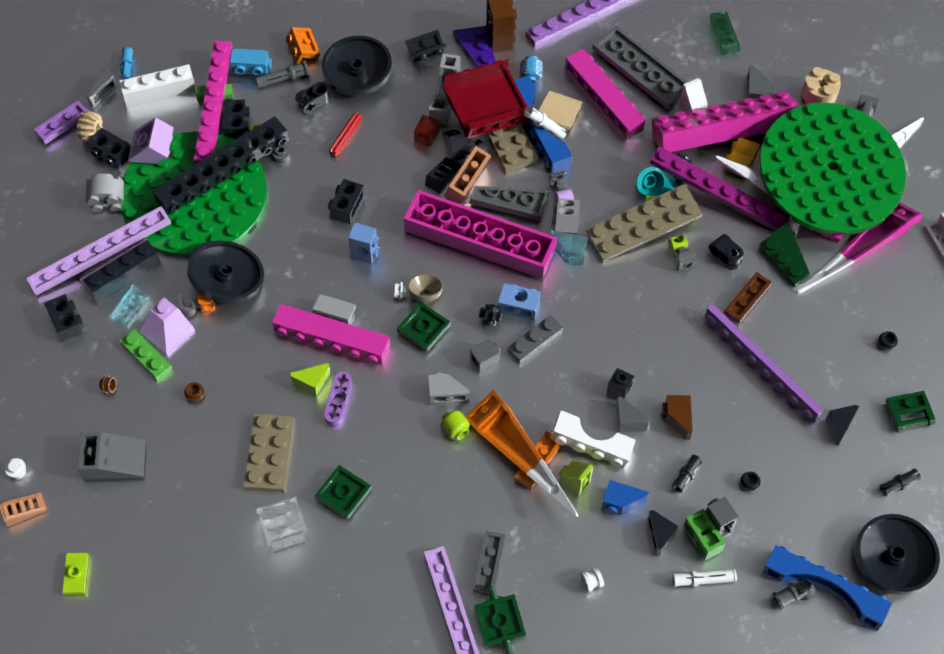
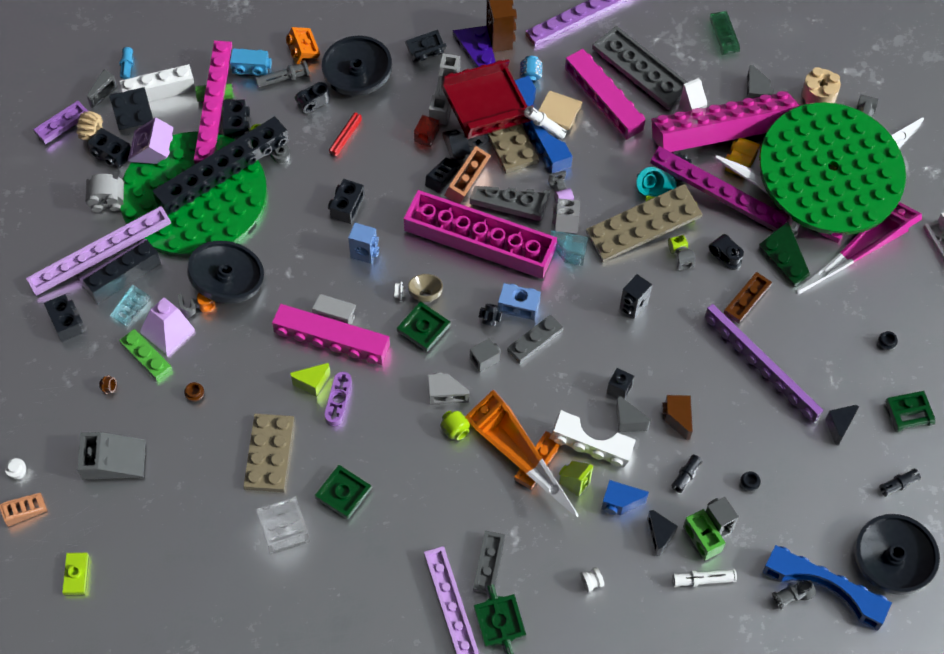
none -> black plate [109,87,153,130]
none -> black brick [619,274,652,319]

